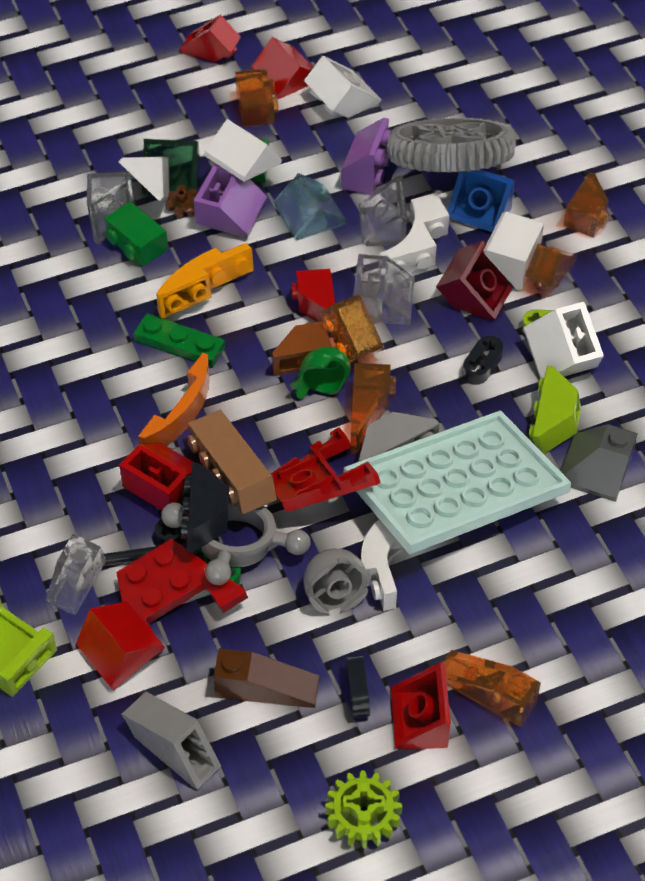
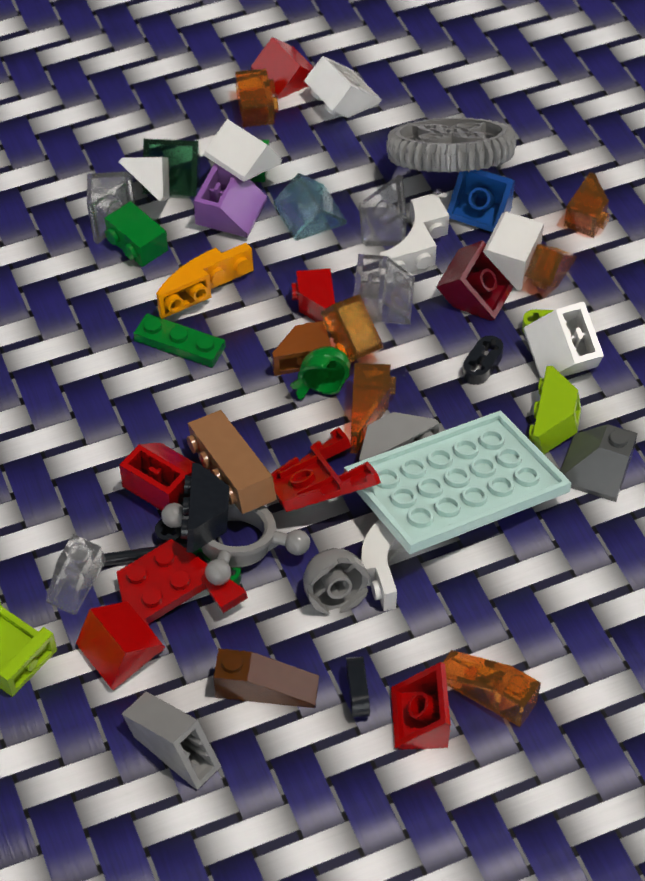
orange slope [138,353,210,446] -> none
reddish brown plant [166,185,198,219] -> none
red slope [179,14,241,62] -> none
lime gear [325,770,402,848] -> none
medium lavender slope [341,118,392,195] -> none

